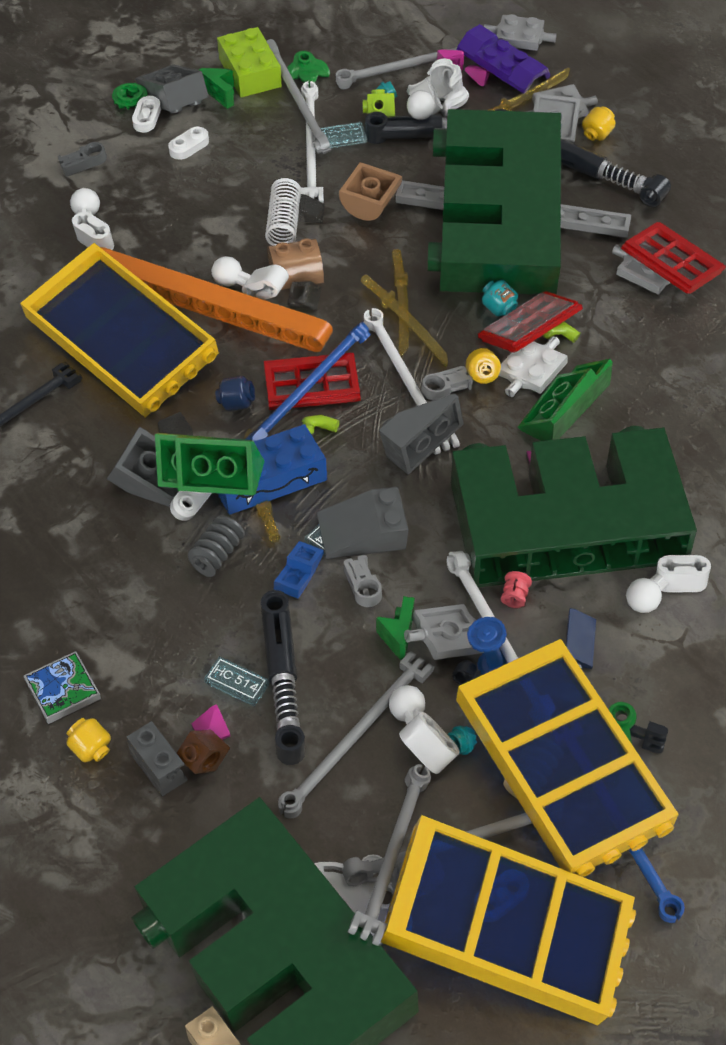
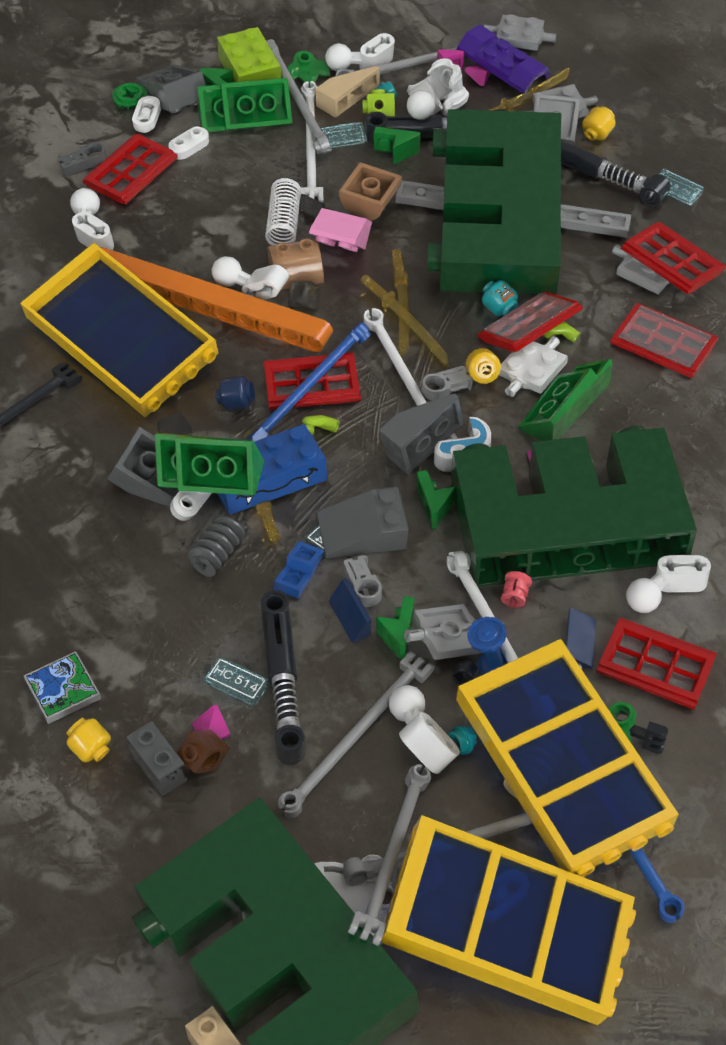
none -> red piece [82,134,178,205]
none -> green slope [197,78,293,132]
none -> bright pink slope [309,208,372,252]
none -> tan slope [315,66,380,118]
none -> white beam [325,33,395,71]
none -> dark blue slope [329,578,371,642]
none -> green slope [374,127,420,164]
none -> green slope [416,470,455,530]
none -> white animal [434,417,491,472]
none -> red piece [596,617,717,710]
none -> clear piece [610,303,718,379]
none -> clear light blue tile [659,169,704,206]

